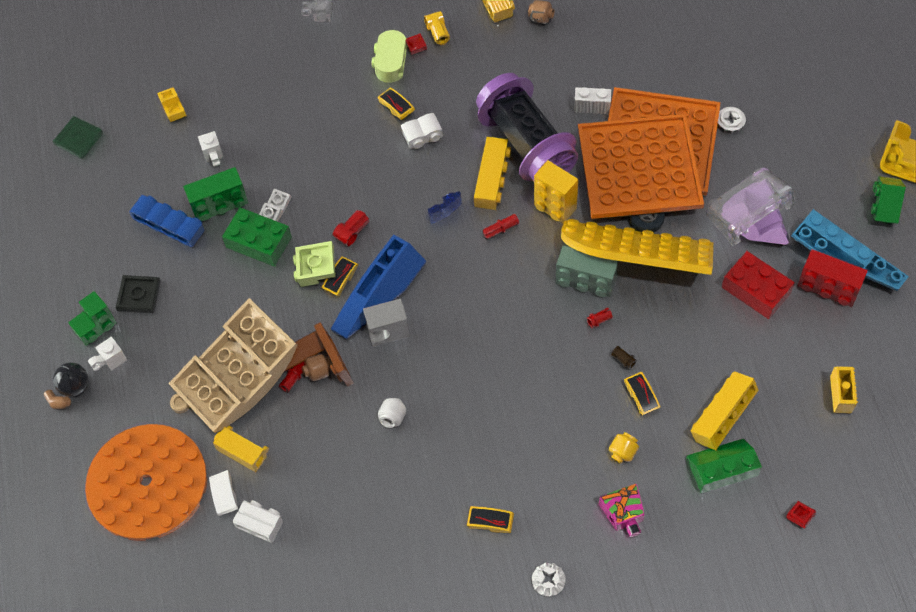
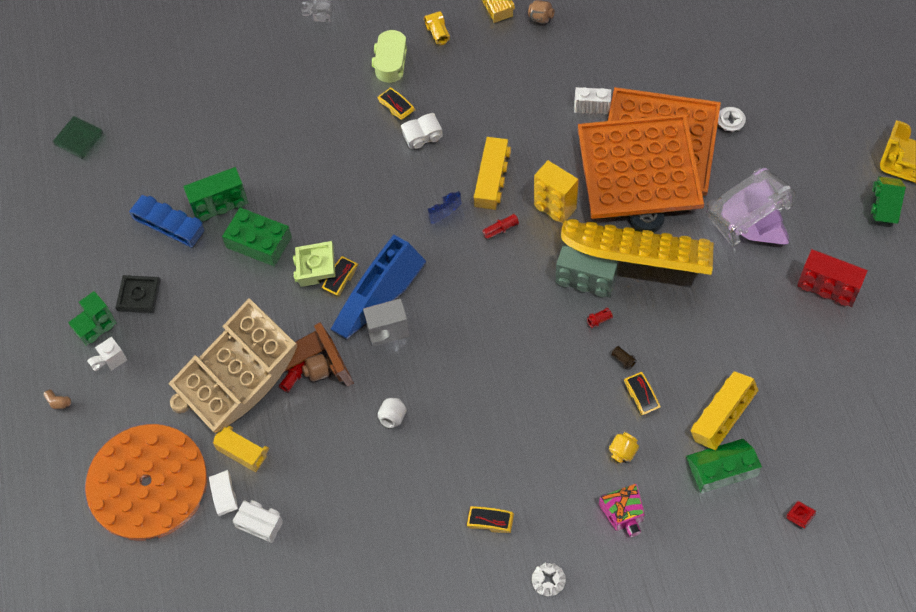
black piece [53,362,89,397] -> none
yellow slope [157,87,187,122] -> none
white brick [198,131,224,167] -> none
white slope [259,189,292,222] -> none
red piece [333,210,370,246] -> none
red tile [406,34,427,55] -> none
brick [476,73,578,181] -> none
red brick [721,251,795,319] -> none
dark azure wedge [791,209,909,291] -> none
yellow brick [830,367,858,413] -> none

